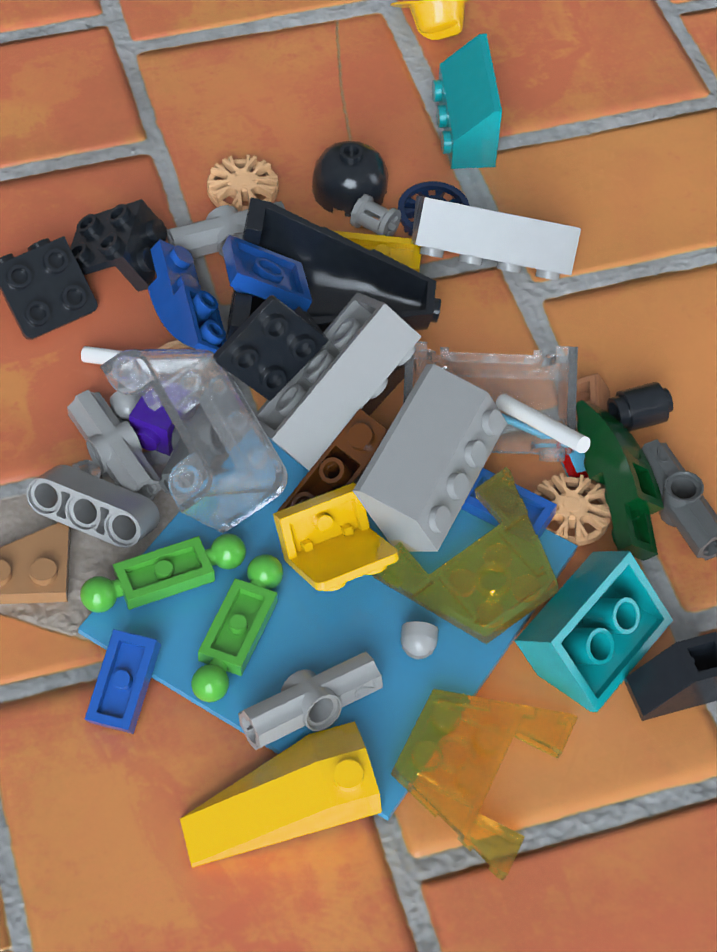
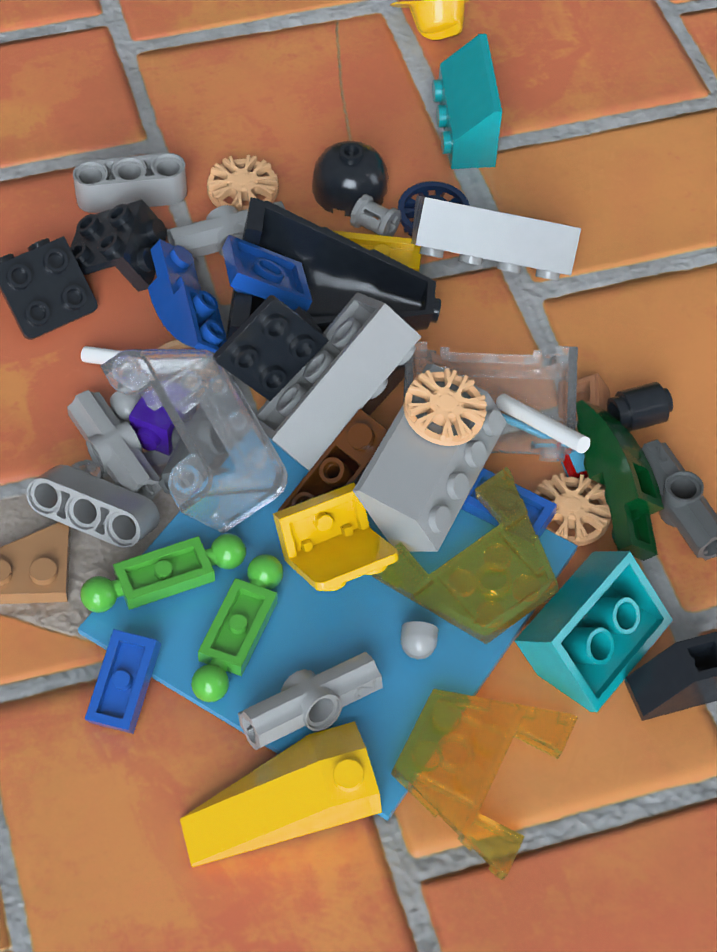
none -> light grey beam [73,153,187,213]
none -> light nougat wheel [403,368,487,446]

